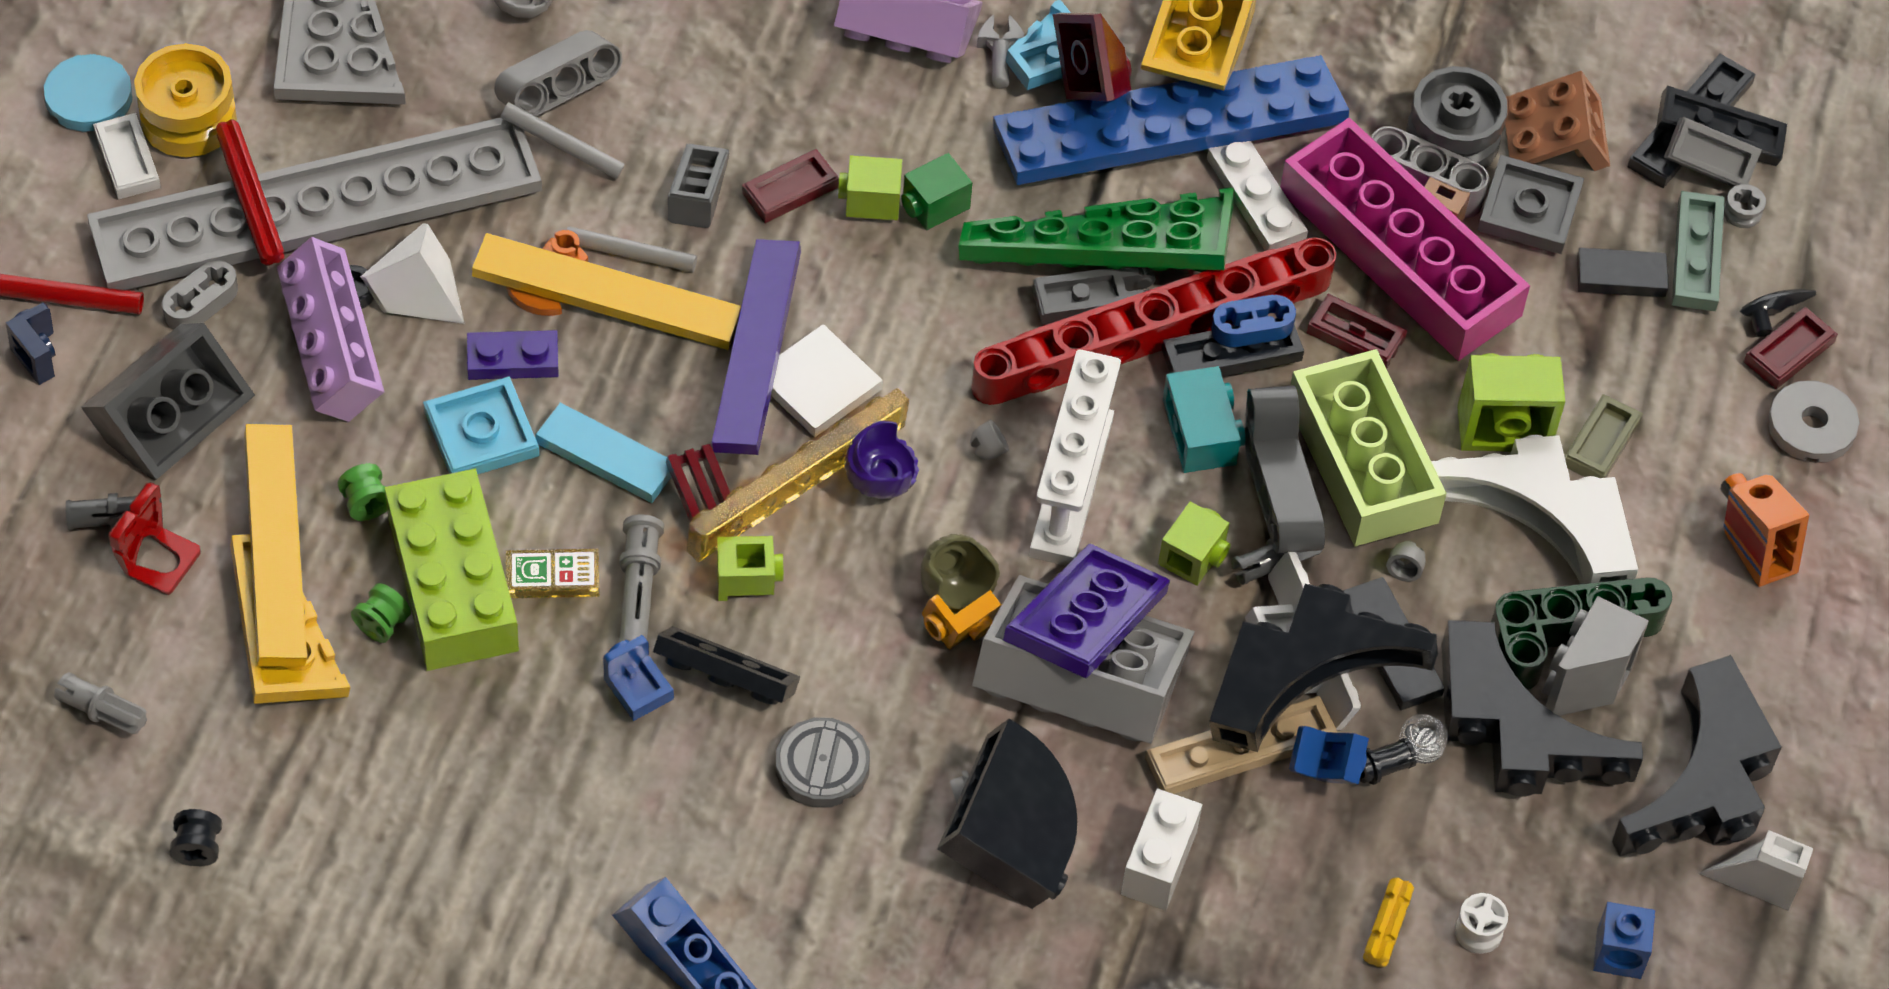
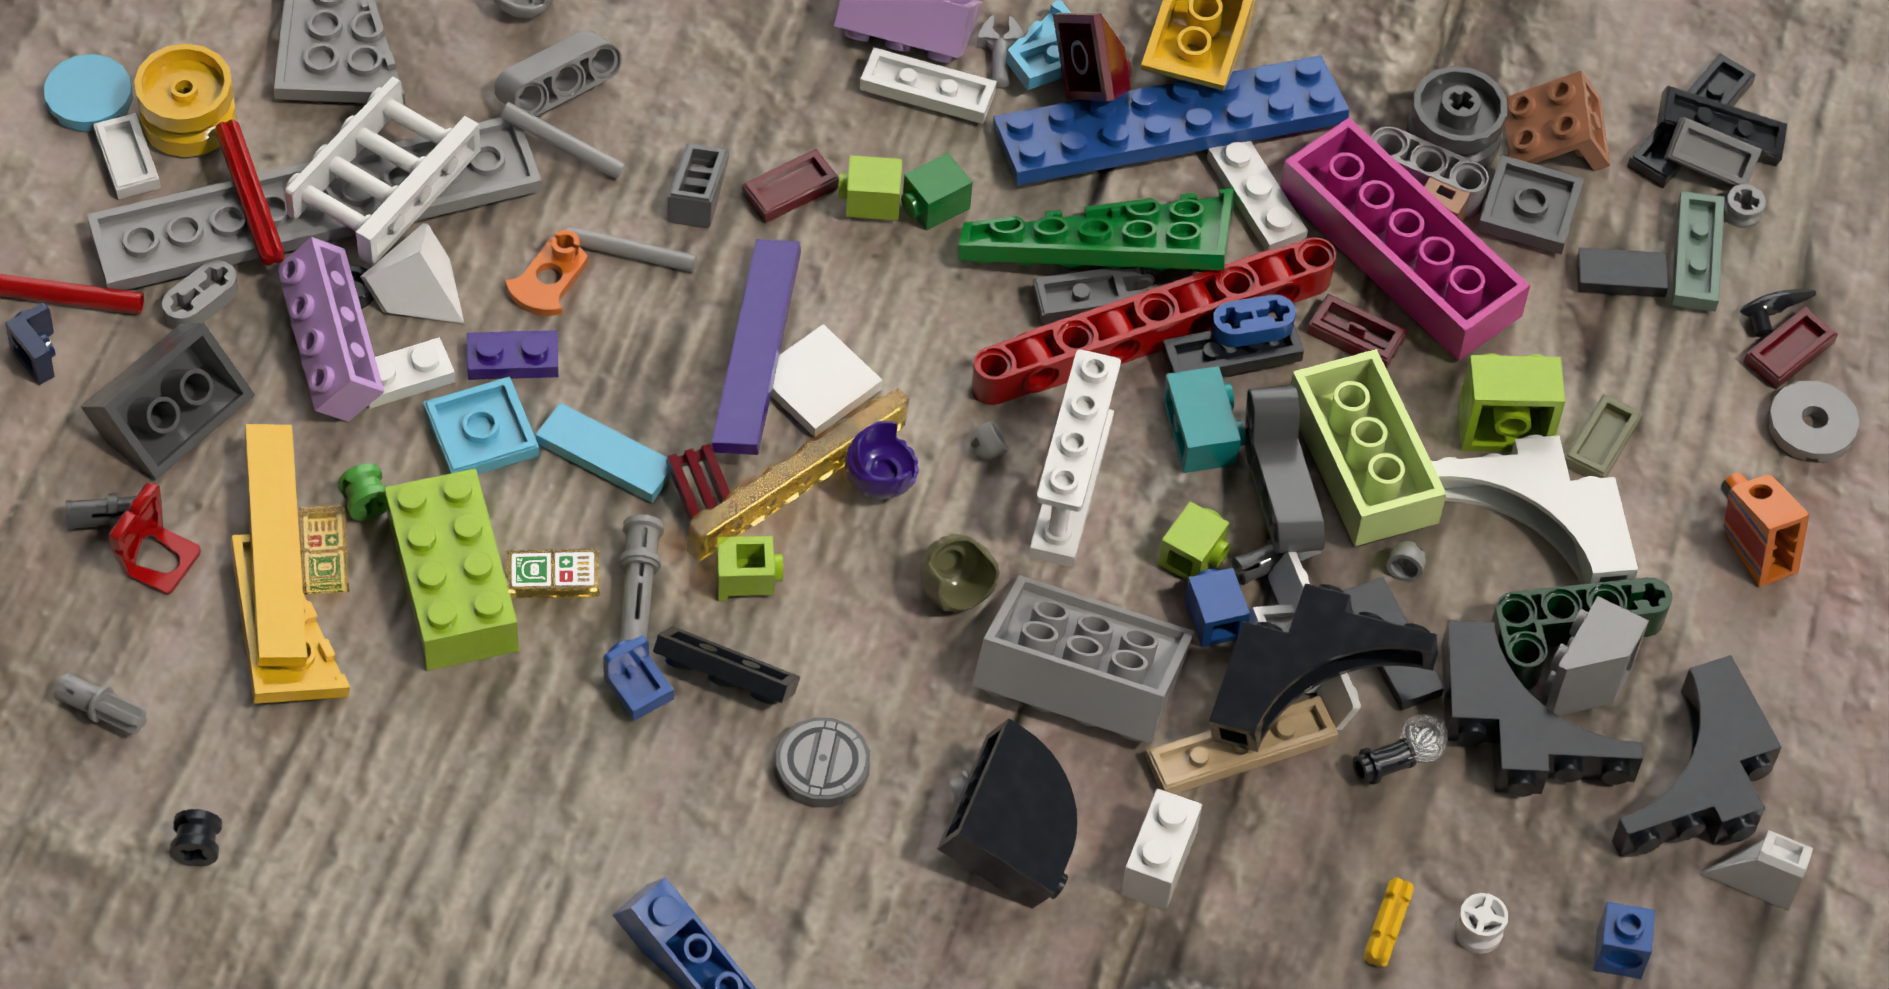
bright green wheel [351,583,411,643] -> none
yellow tile [472,233,741,350] -> none
light orange bracket [922,590,1002,650] -> none
dark purple tile [1003,544,1170,679] -> none
blue bracket [1289,726,1369,784] -> none
none -> white fence [285,77,481,266]
none -> clear yellow tile [299,505,350,595]
none -> white plate [368,337,455,409]
none -> white plate [860,48,997,124]
none -> brick [1185,568,1250,648]

